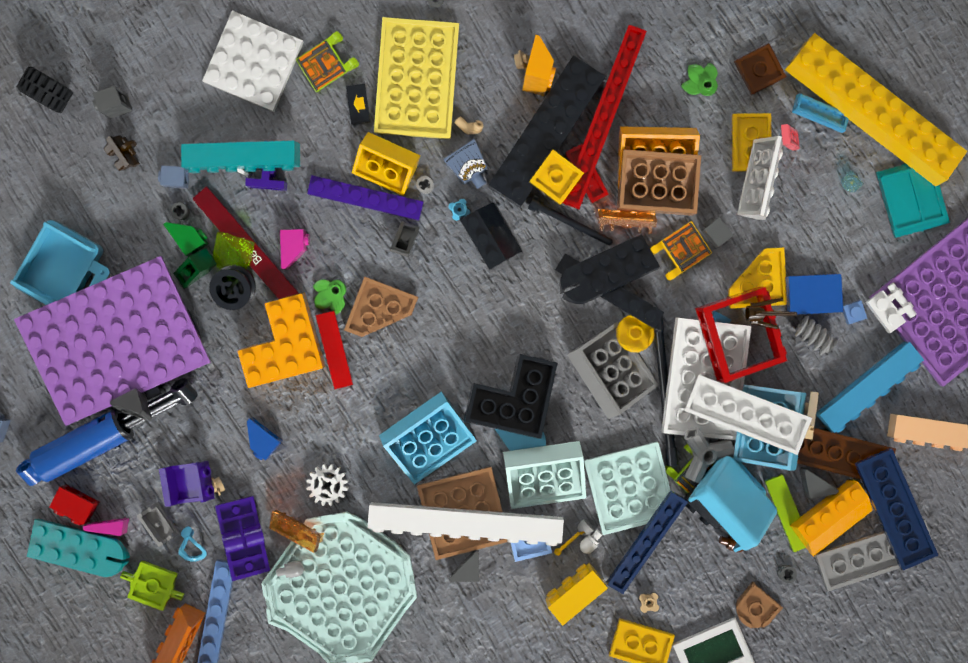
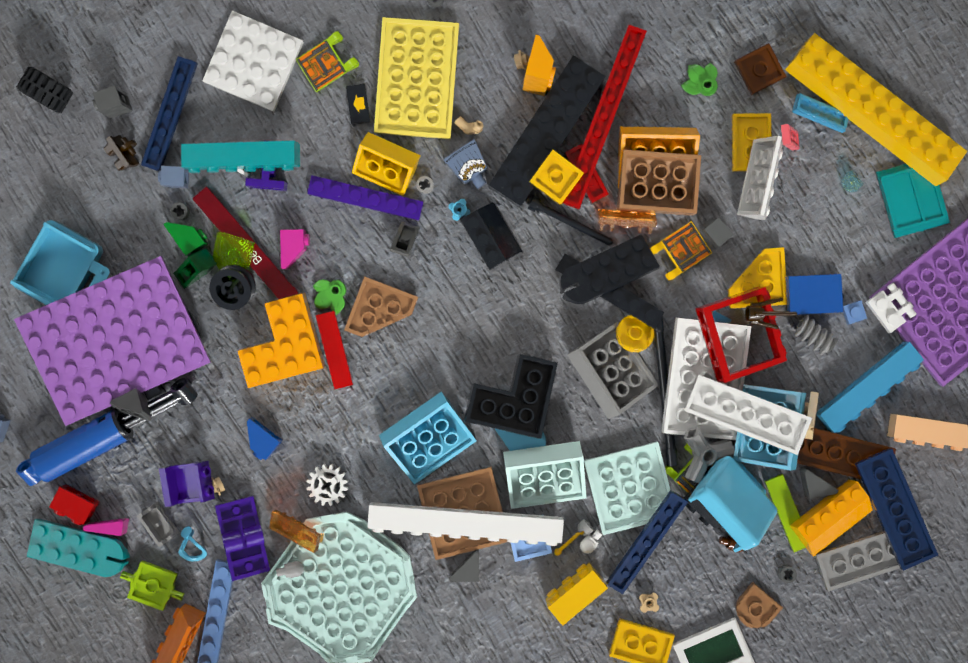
none -> dark blue plate [141,56,198,171]

